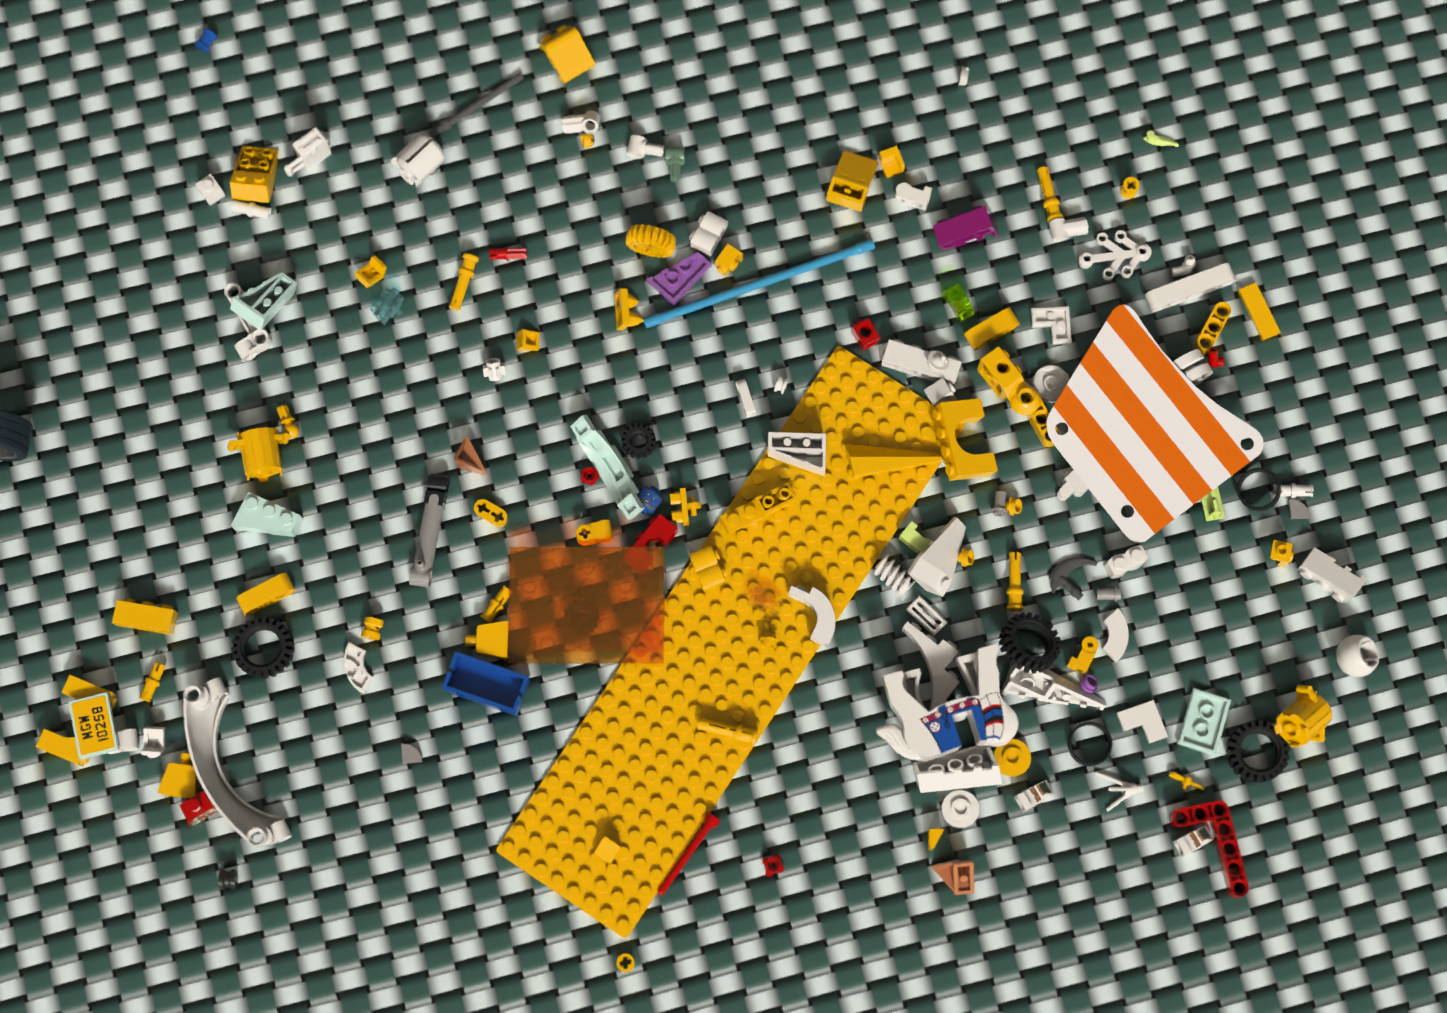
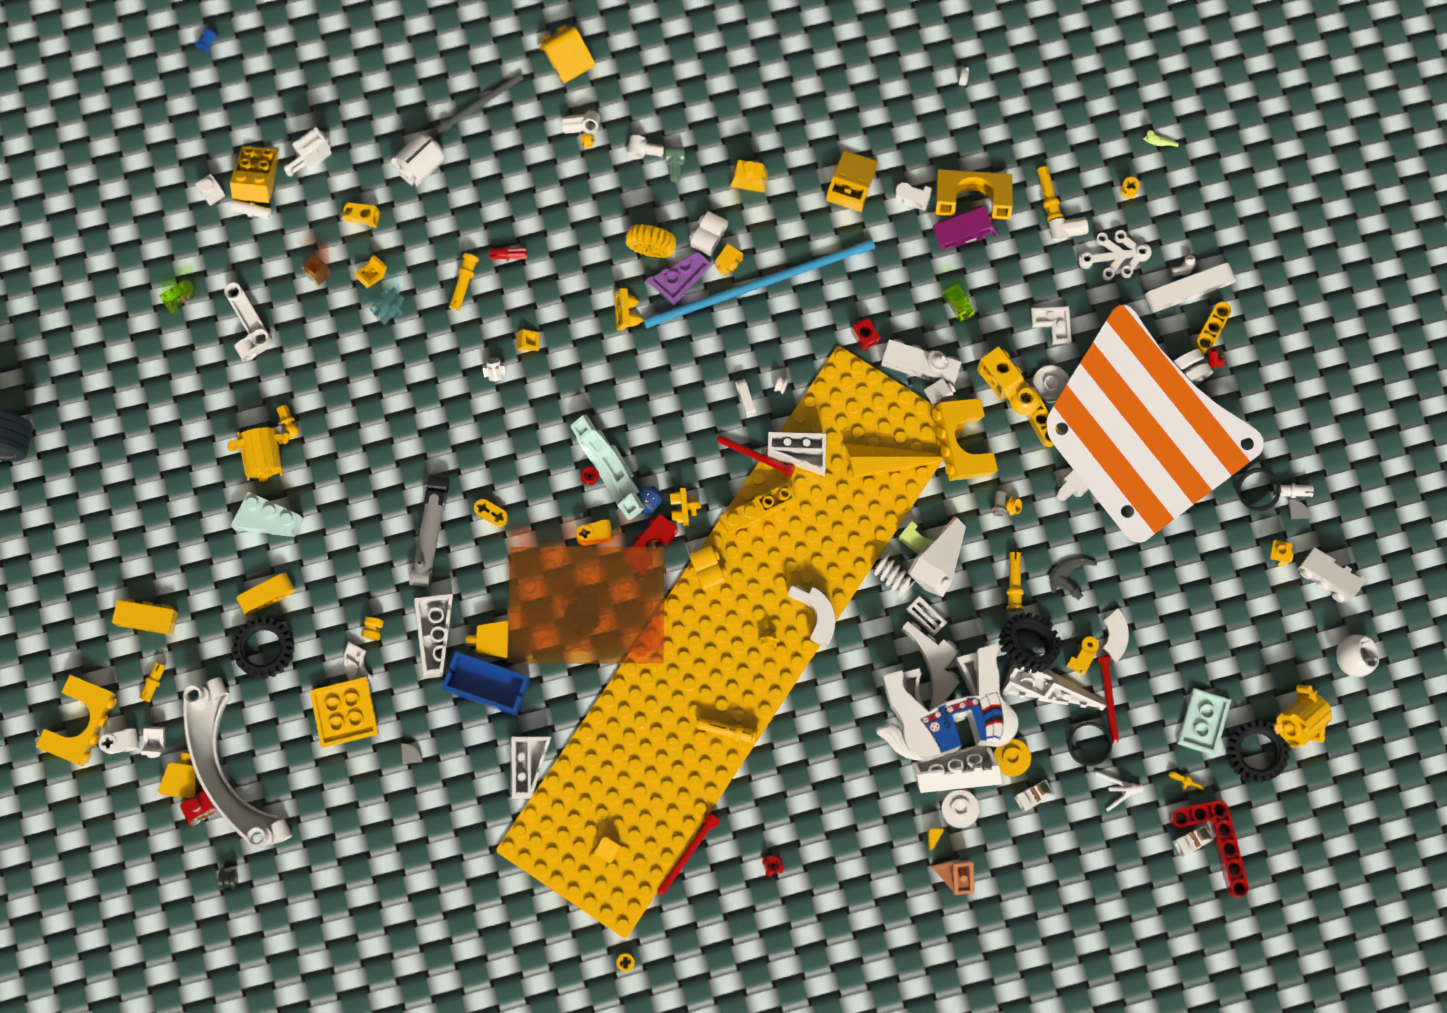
yellow tile [68,692,120,760] -> none
light aqua wedge [230,272,297,331] -> none
nougat slope [454,437,487,475] -> none
yellow pin [480,585,513,623] -> none
black tyre [621,423,656,459] -> none
clear yellow plate [747,586,784,616] -> none
yellow panel [878,146,905,178] -> none
yellow plate [958,548,974,567] -> none
yellow beam [964,307,1020,351] -> none
medium lavender plate [1080,674,1098,693] -> none
light grey pin [1097,586,1121,602] -> none
white brick [1104,545,1148,579] -> none
white tile [1116,700,1168,744] -> none
yellowish green hinge [1201,487,1225,521] -> none
yellow tile [1238,283,1280,341] -> none
none -> clear neon green leg [159,280,197,315]
none -> clear orange brick [301,254,331,286]
none -> yellow plate [310,677,380,748]
none -> yellow leg [341,203,380,228]
none -> white wedge [414,594,453,679]
none -> white wedge [510,737,551,799]
none -> red bar [717,436,795,478]
none -> yellow torso [730,160,768,193]
none -> yellow arch [936,170,1013,219]
none -> red bar [1097,656,1119,743]

